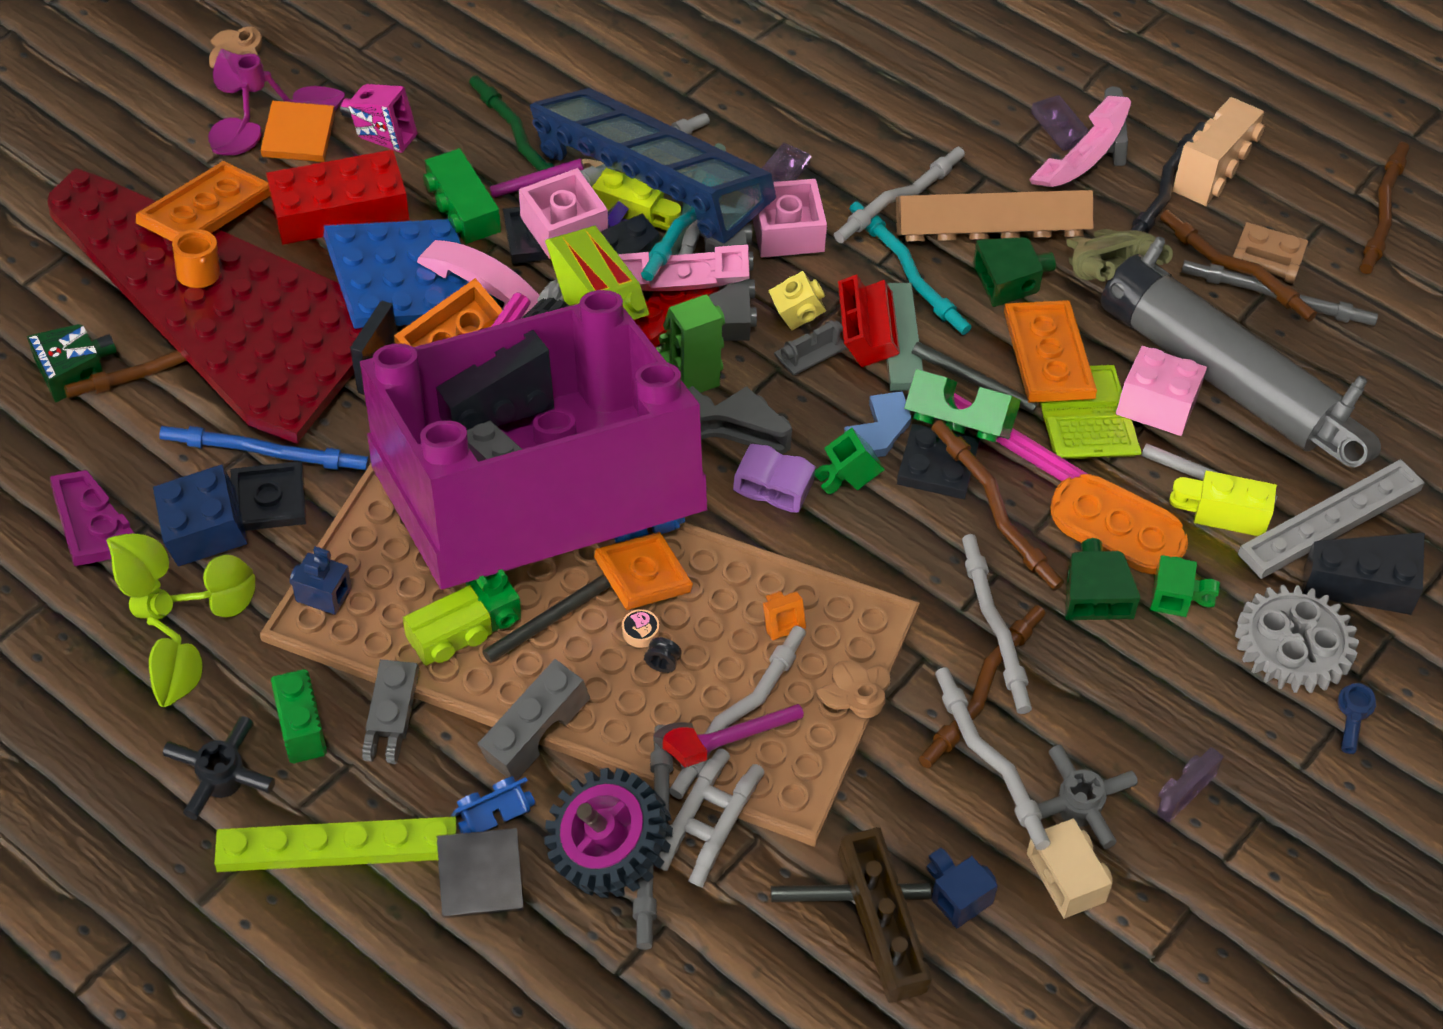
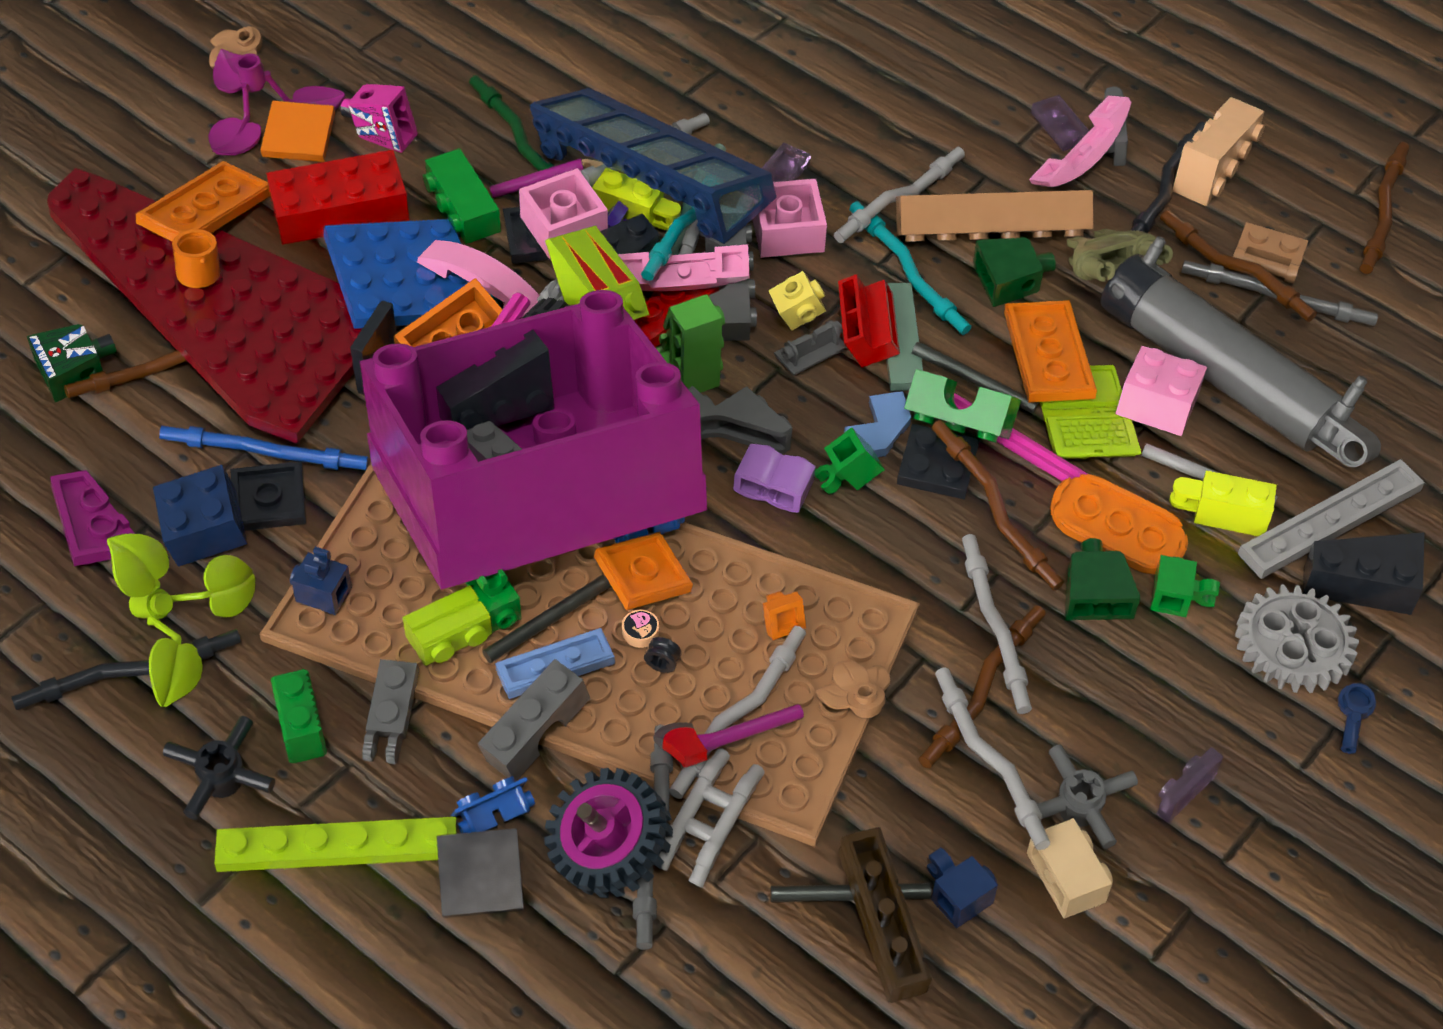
none -> black bar [11,629,241,711]
none -> medium blue tile [495,628,615,699]

